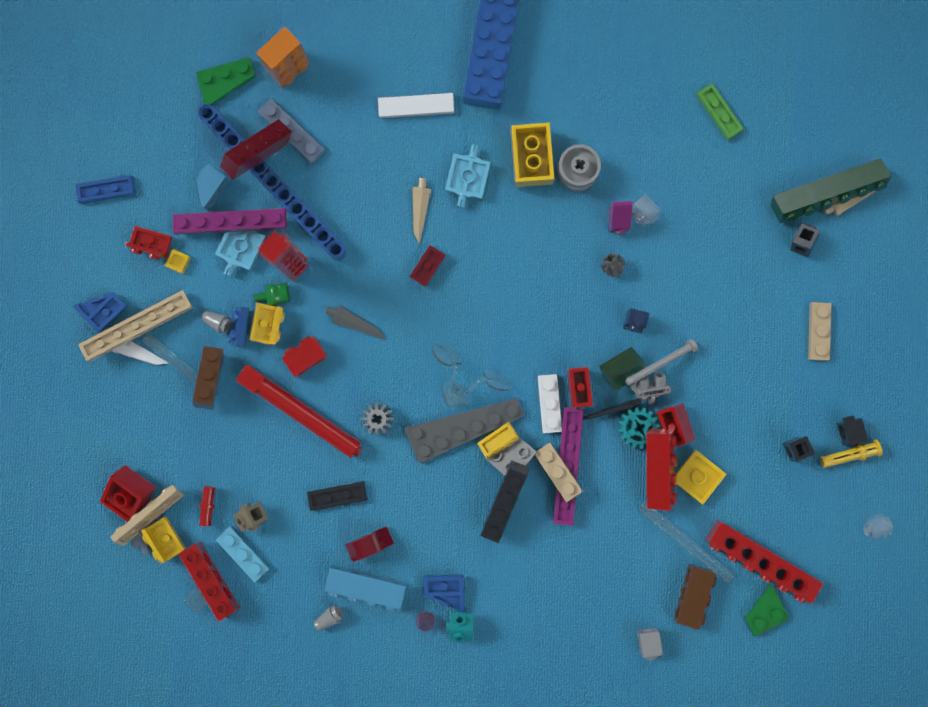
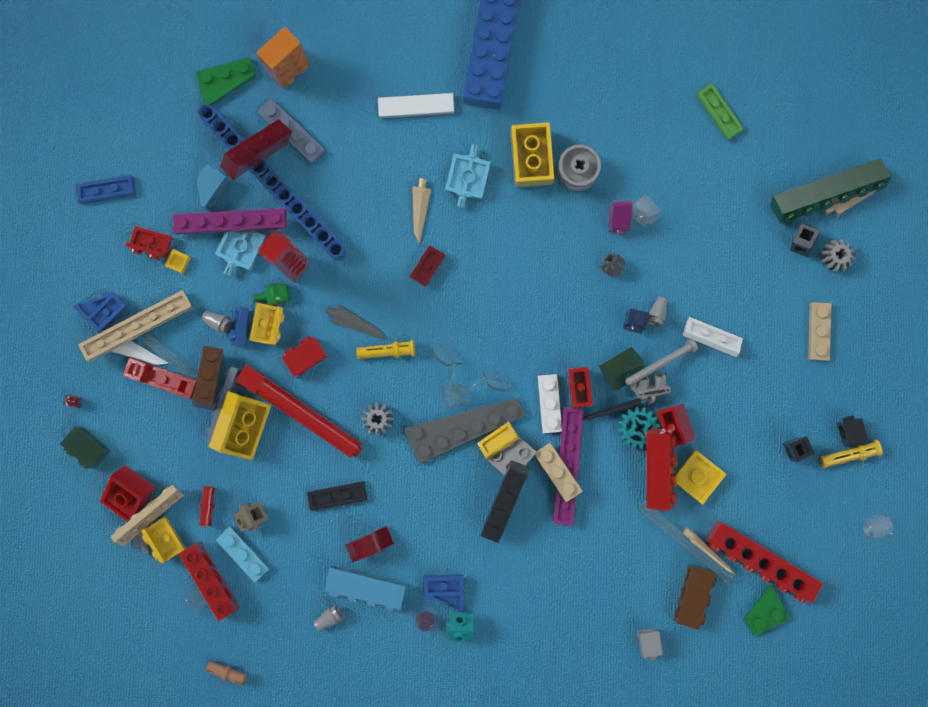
none -> clear green brick [60,426,111,469]
none -> dark red bush [63,395,83,408]
none -> red slope [123,358,196,400]
none -> sand blue plate [206,367,242,442]
none -> nougat pin [206,660,247,686]
none -> yellow brick [209,391,271,461]
none -> yellow pin [356,339,415,359]
none -> light grey cone [647,297,668,327]
none -> white plate [682,317,743,357]
none -> tan bar [682,527,736,575]
none -> light grey gear [821,239,856,272]

